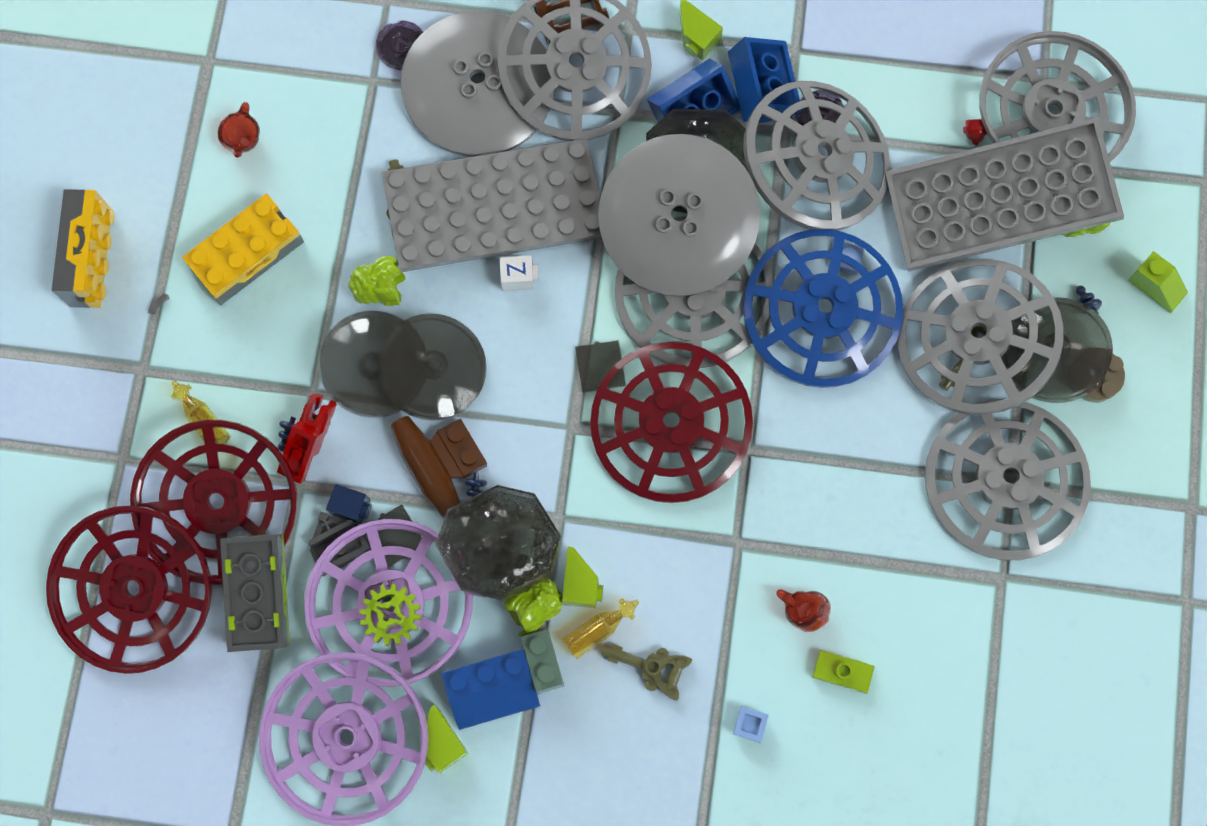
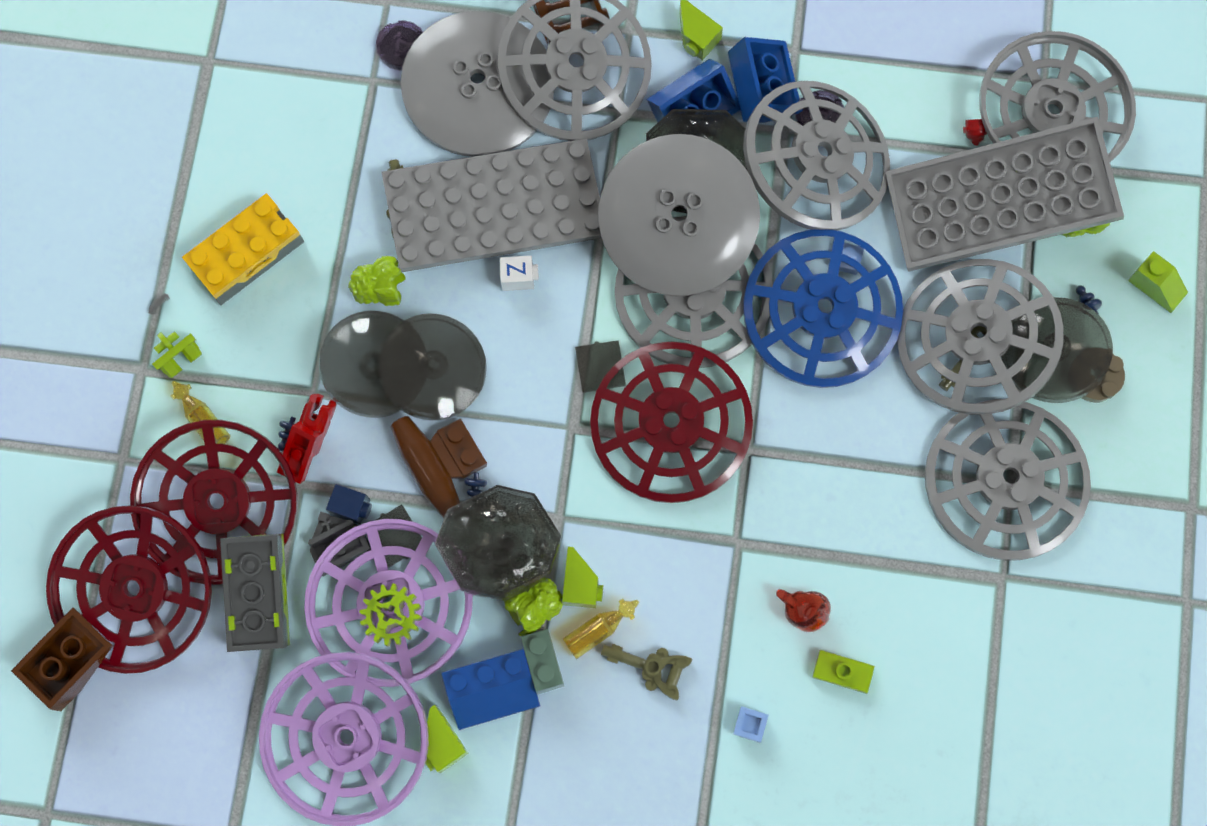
yellow piece [51,189,114,308] -> none
clear red hair [217,102,260,158] -> none
none -> reddish brown slope [11,607,113,711]
none -> lime hips [152,331,202,379]

